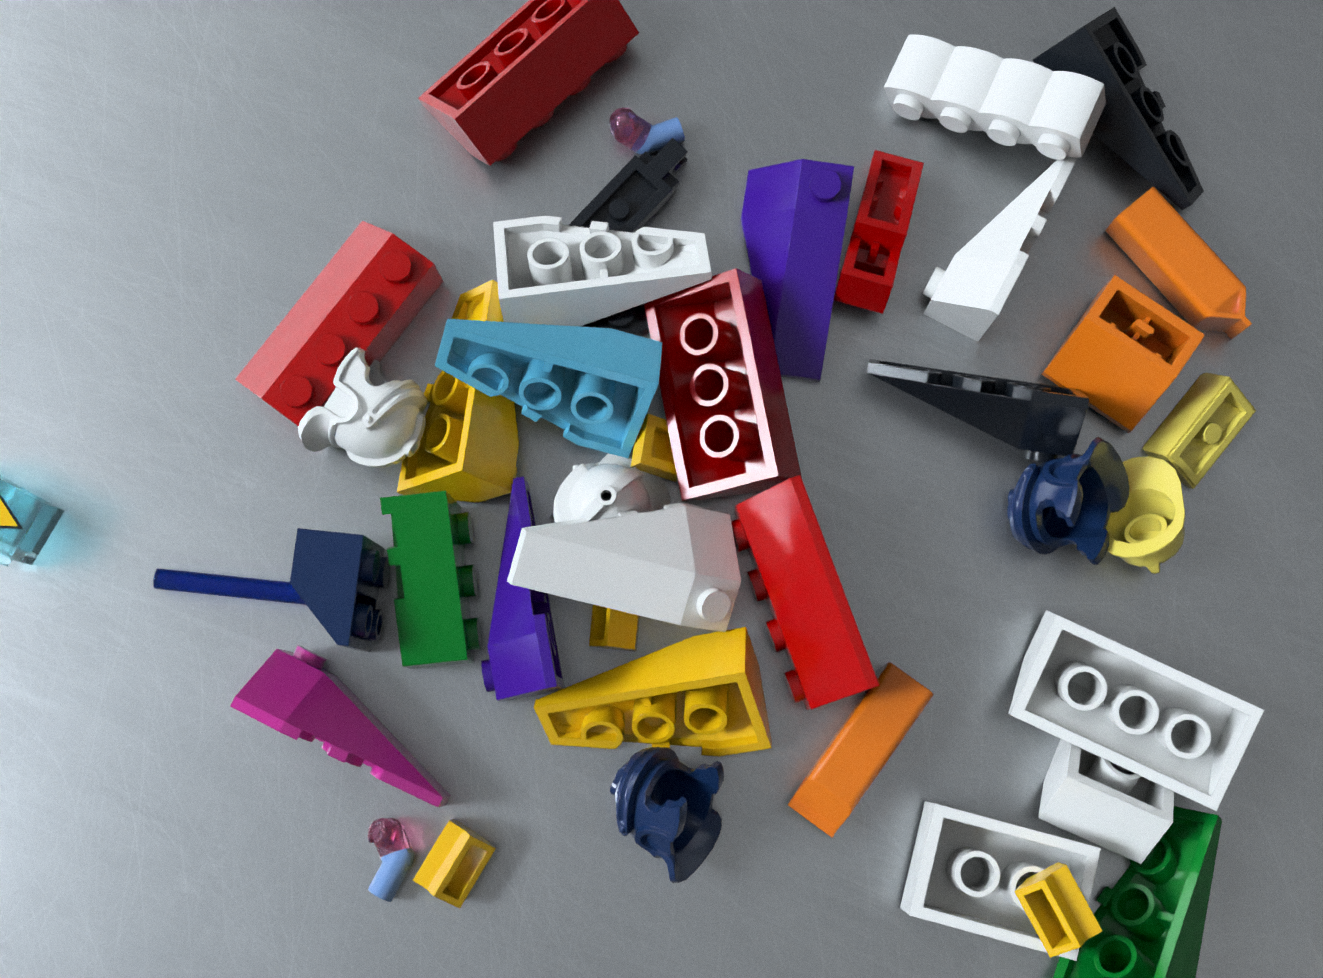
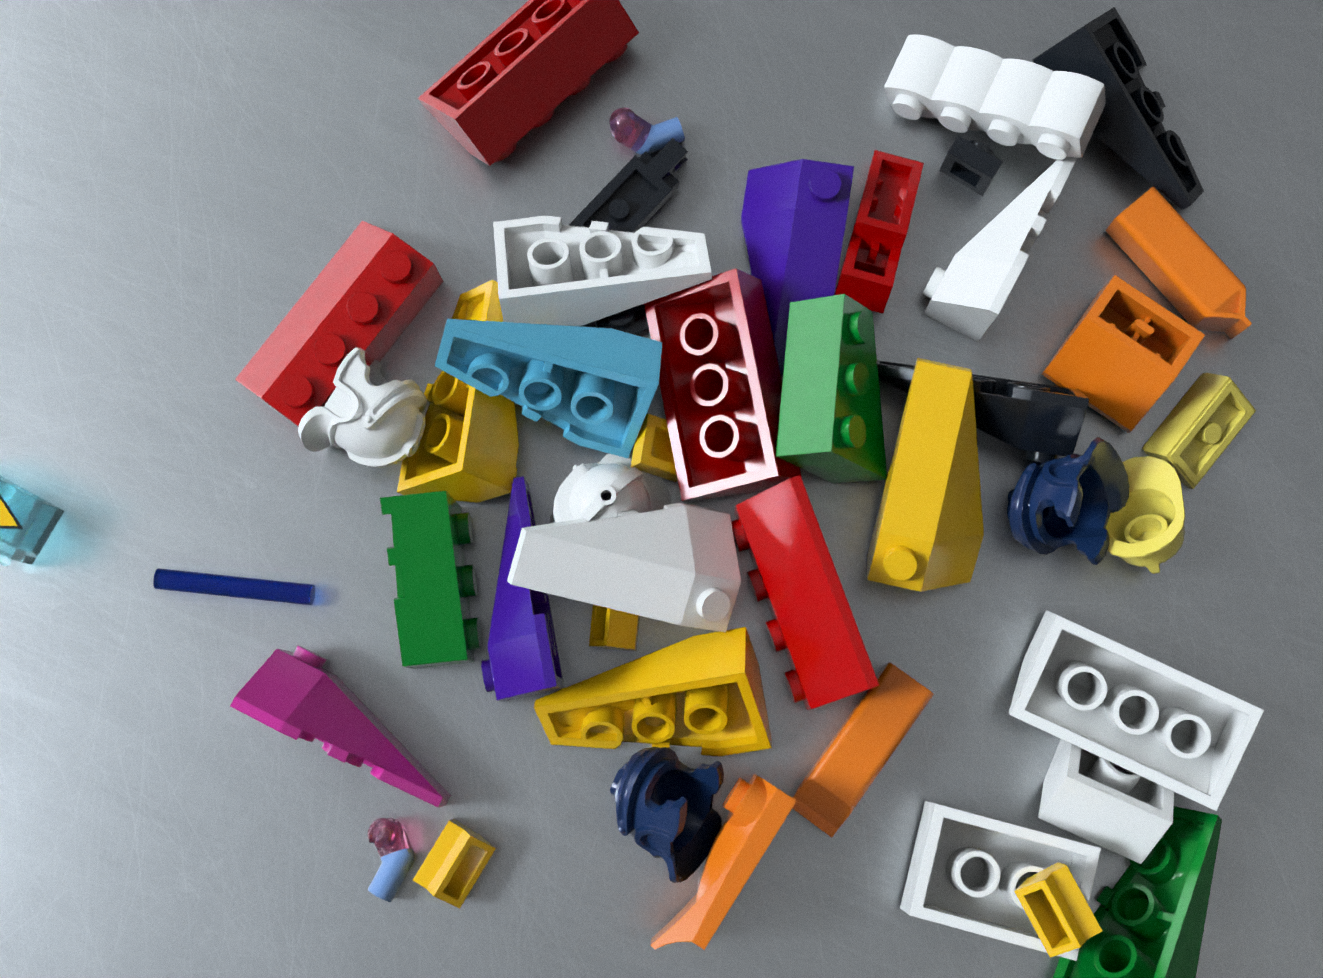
dark blue slope [290,528,390,652] -> none
none -> orange slope [650,774,797,950]
none -> green wedge [776,294,887,484]
none -> yellow wedge [867,358,984,592]
none -> black plate [939,135,1003,196]

